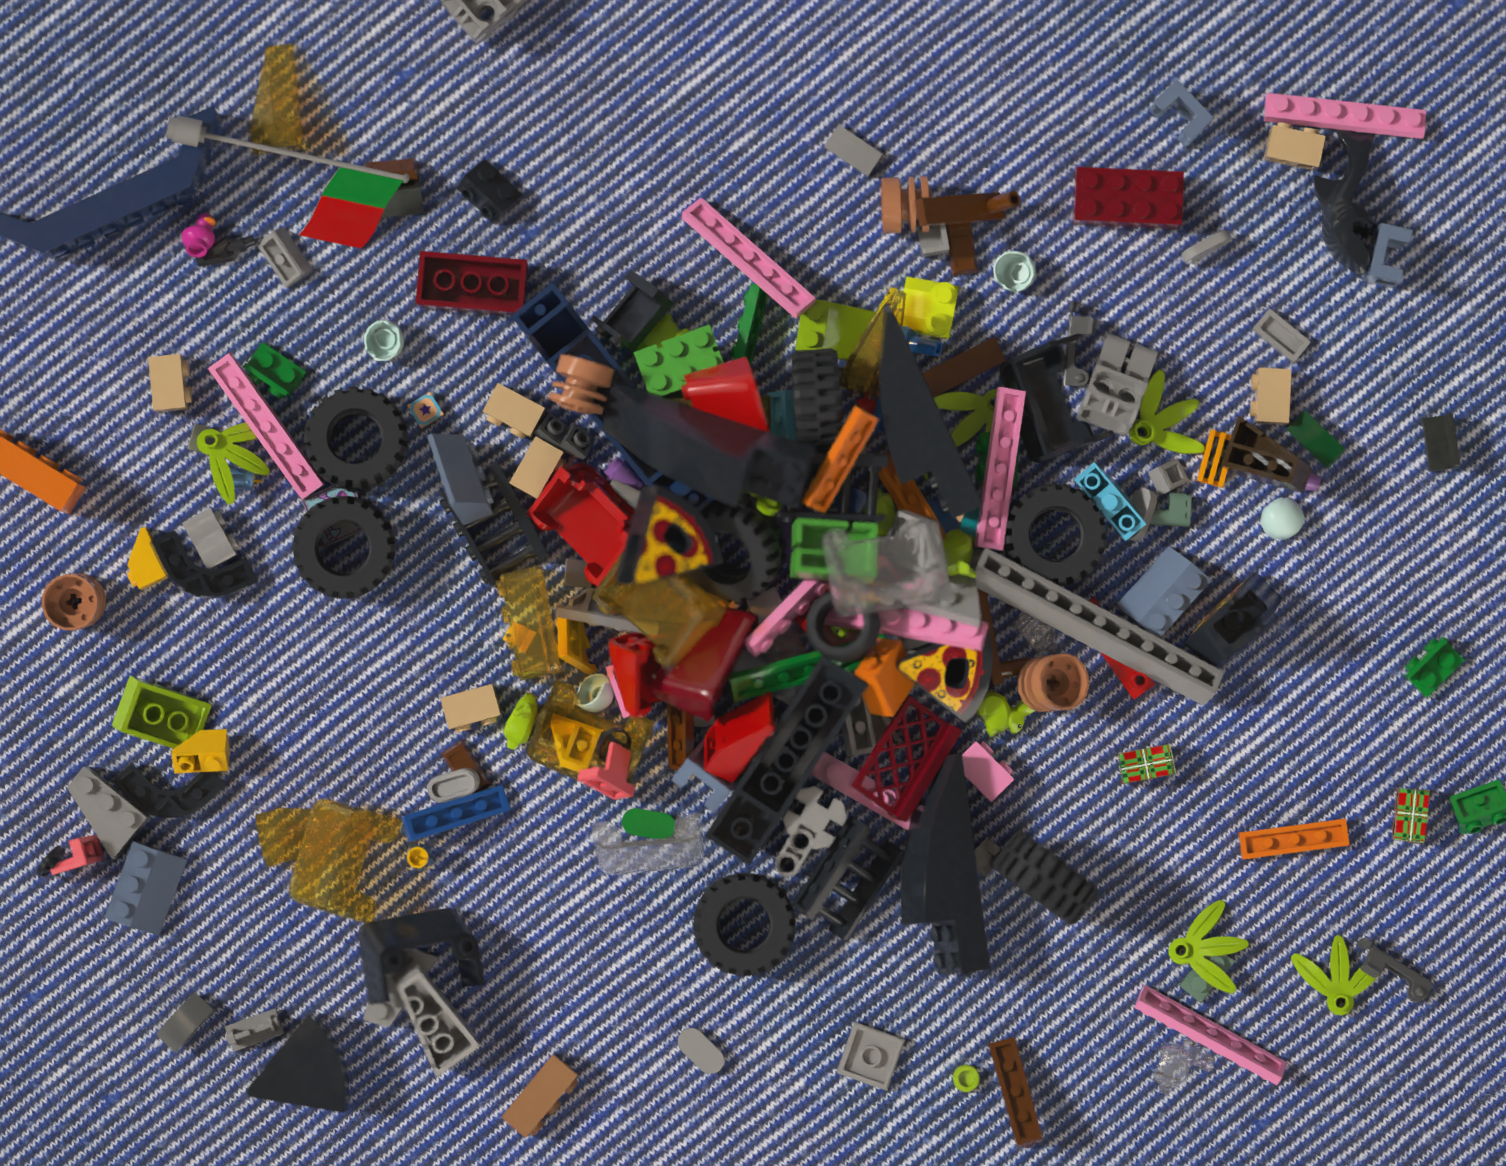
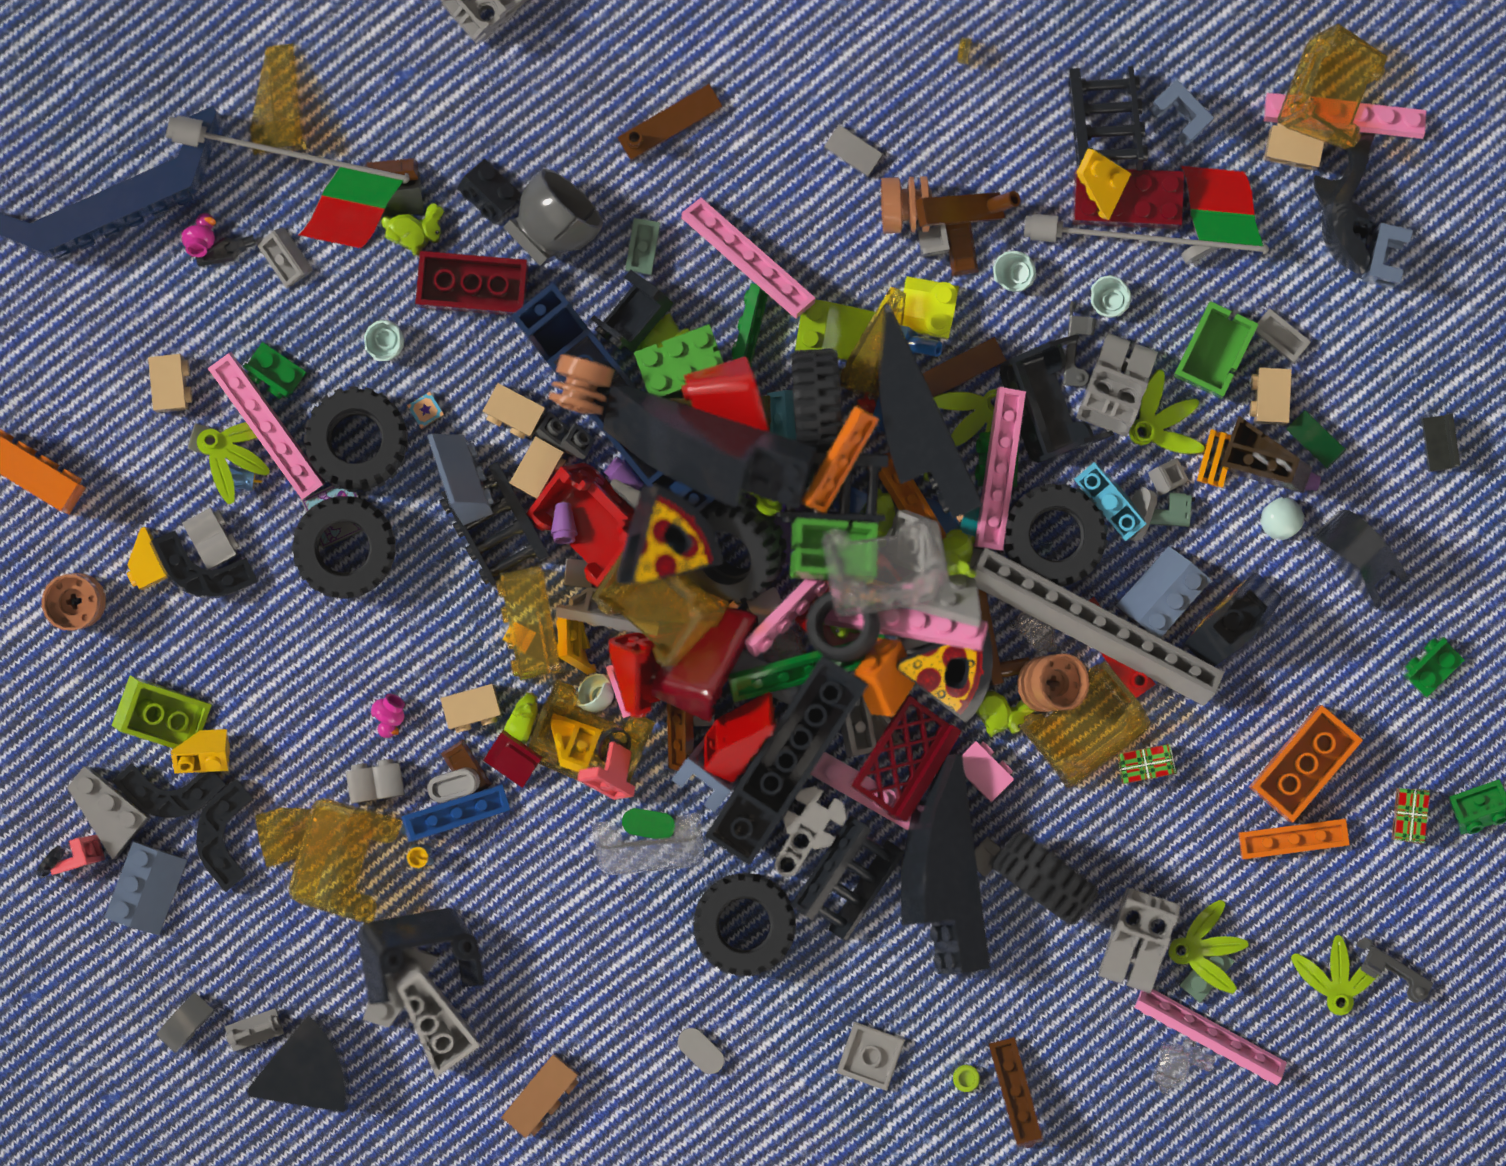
none -> black plate [196,778,254,892]
none -> light grey brick [346,759,405,804]
none -> dark pink animal [371,694,405,738]
none -> lime animal [381,203,444,257]
none -> dark red piece [483,730,543,788]
none -> dark grey plate [503,169,603,266]
none -> medium lavender cone [551,502,578,544]
none -> reddish brown piece [617,84,723,161]
none -> sand green plate [625,218,661,276]
none -> clear yellow tile [957,37,972,65]
none -> clear yellow windscreen [1019,661,1151,788]
none -> flag [1024,166,1269,255]
none -> black fence [1068,66,1148,171]
none -> yellow wing [1076,149,1131,220]
none -> light aqua hair [1091,275,1131,318]
none -> light grey connector [1098,887,1181,994]
none -> bright green piece [1173,301,1258,399]
none -> orange brick [1249,705,1363,822]
none -> clear yellow windscreen [1277,24,1388,149]
none -> black piece [1313,510,1409,610]

